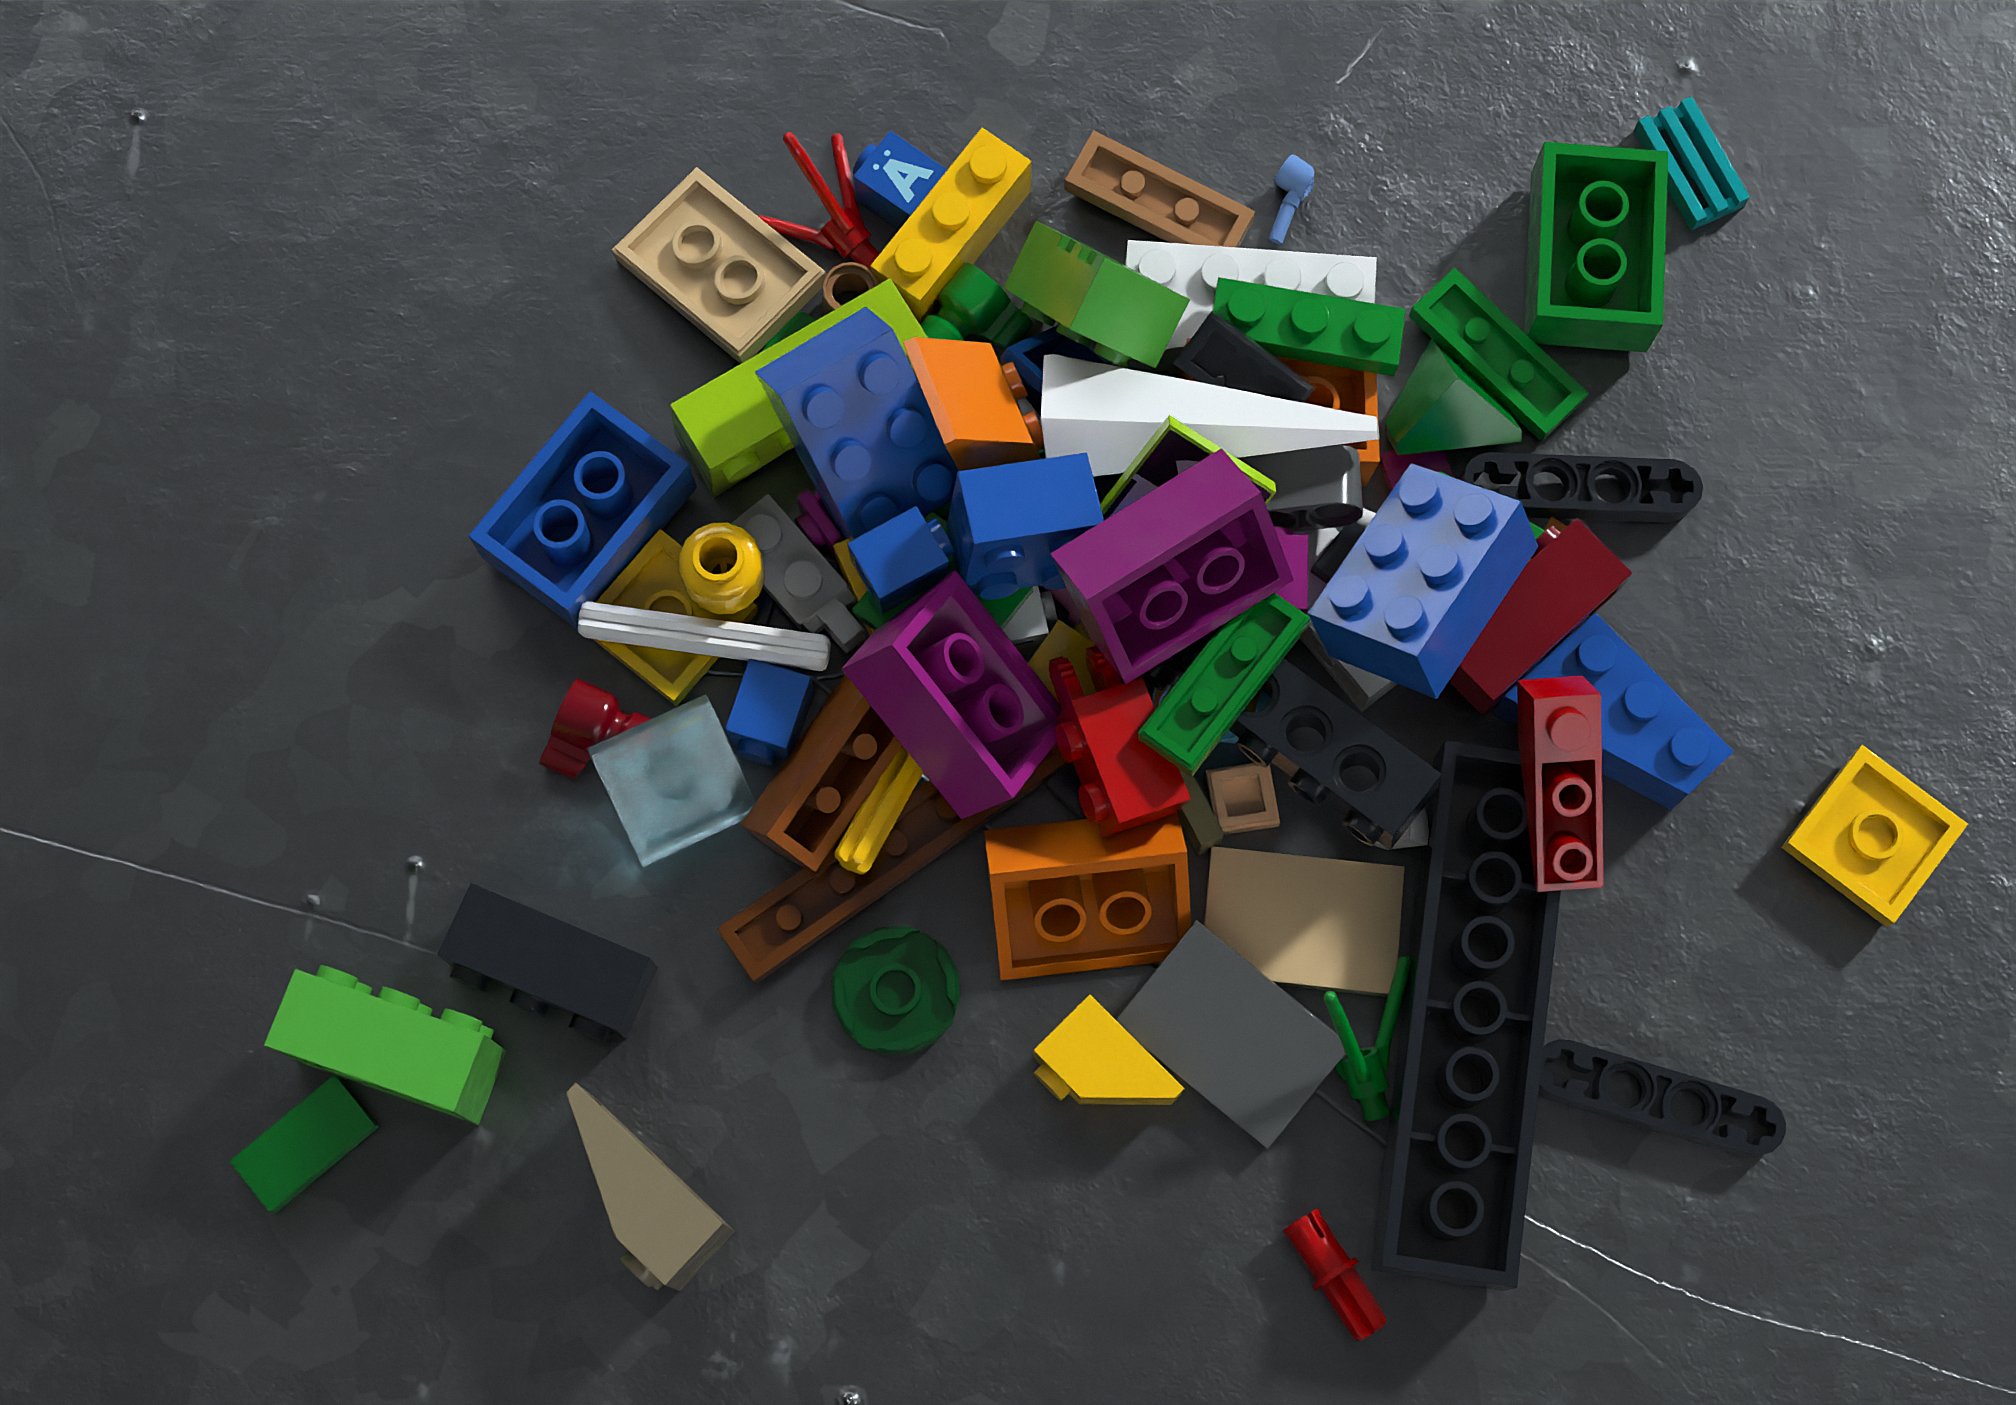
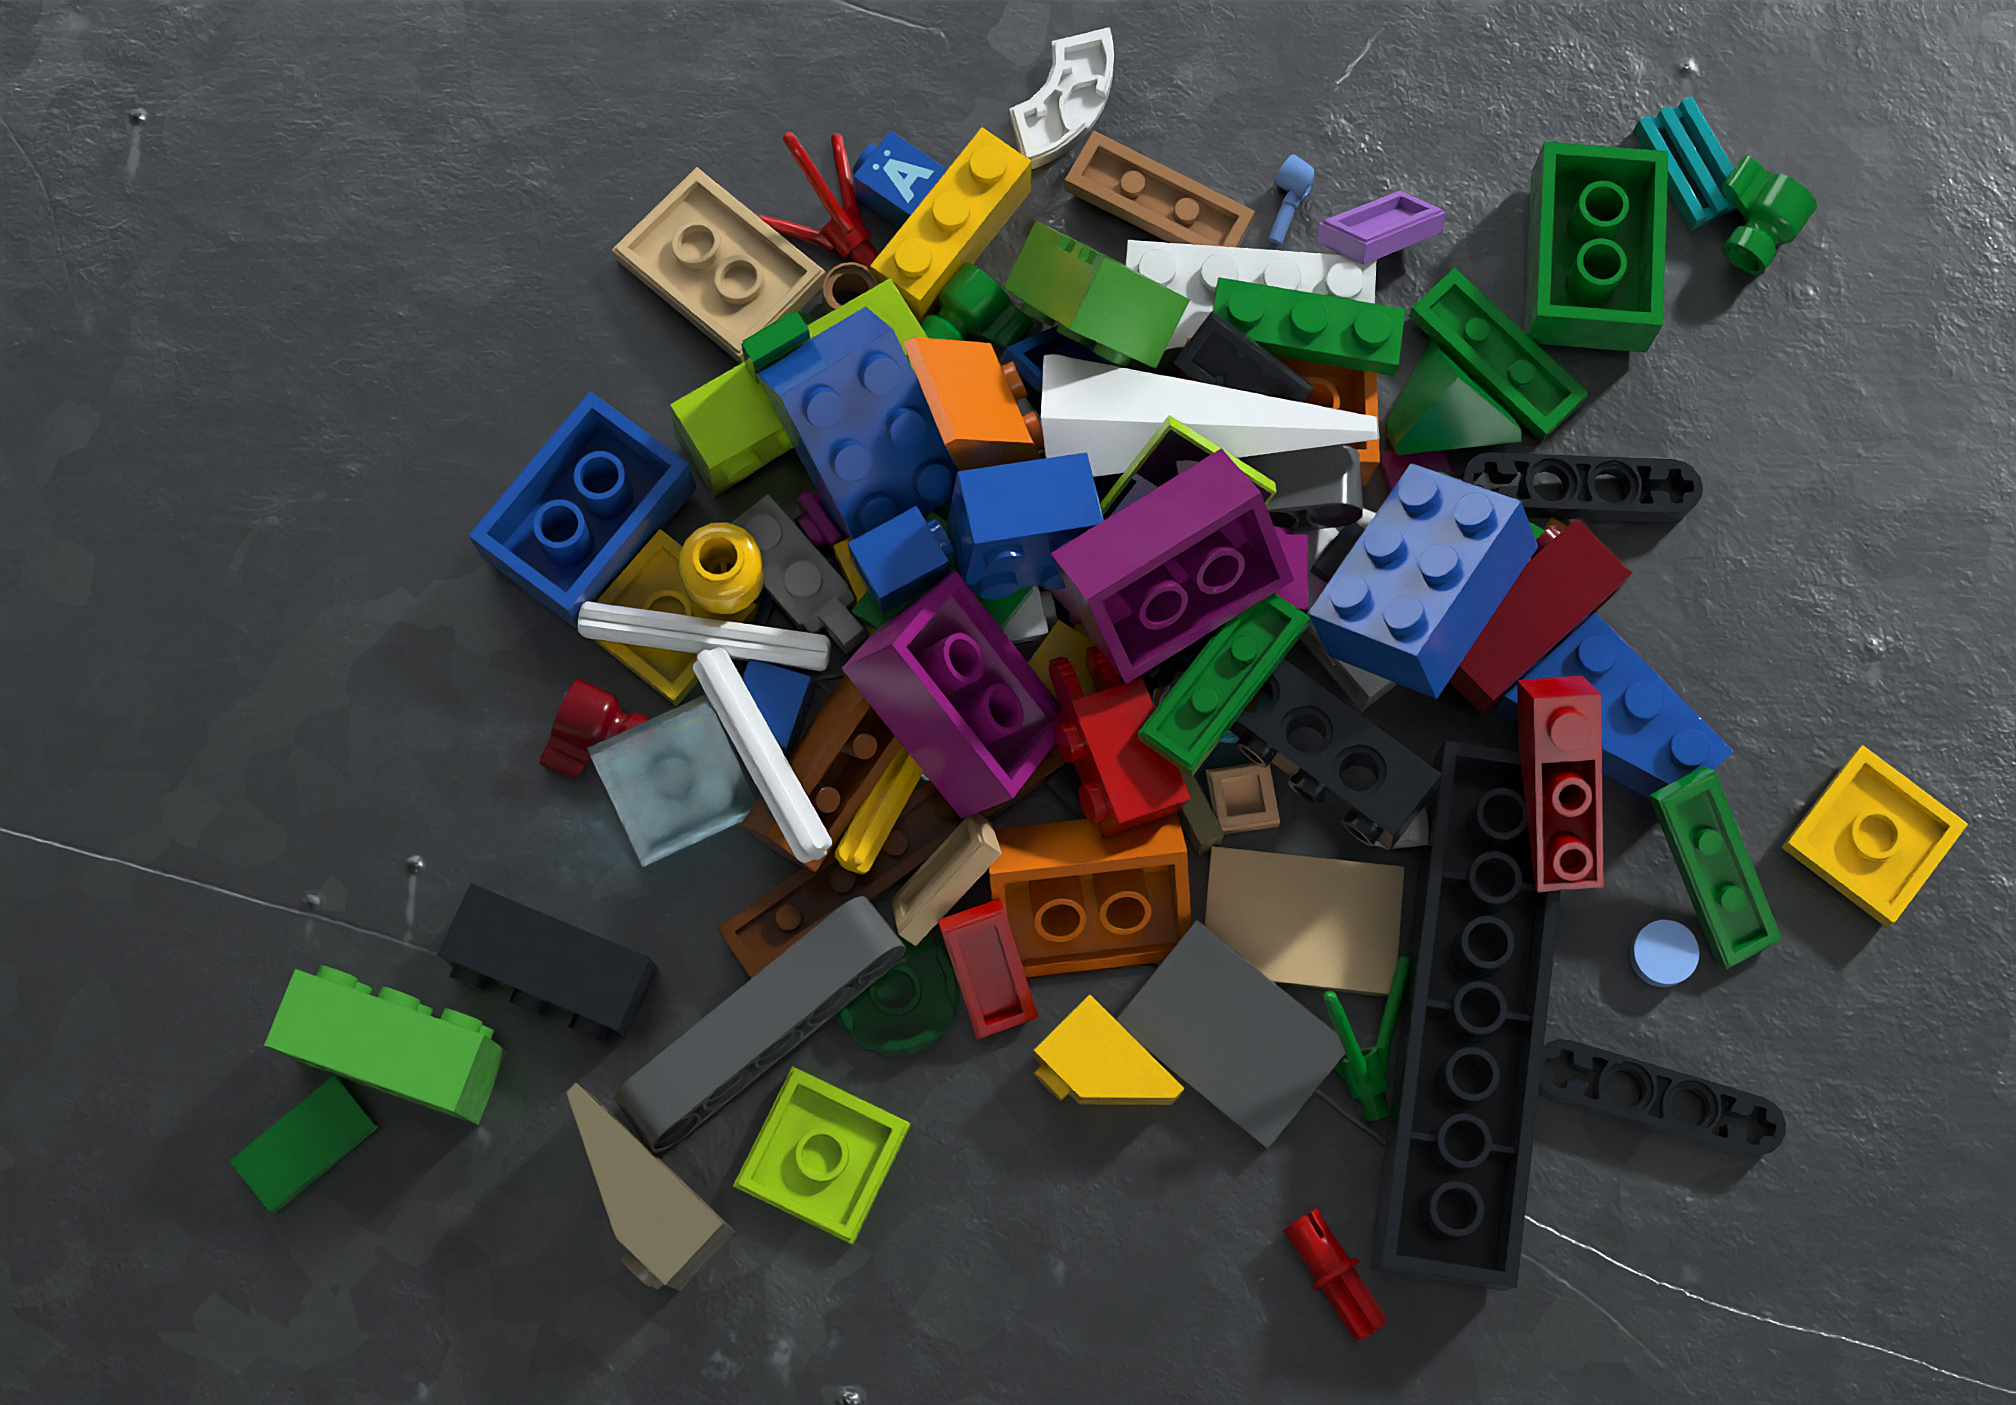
none -> dark grey beam [614,896,906,1153]
none -> white axle [693,647,832,863]
none -> lime tile [733,1066,911,1245]
none -> green tile [741,311,810,385]
none -> tan tile [891,813,1002,946]
none -> red tile [937,899,1038,1039]
none -> white tile [1009,27,1114,169]
none -> medium lavender tile [1316,191,1446,265]
none -> light blue tile [1629,920,1699,987]
none -> green tile [1648,766,1782,969]
none -> green piece [1721,156,1817,275]

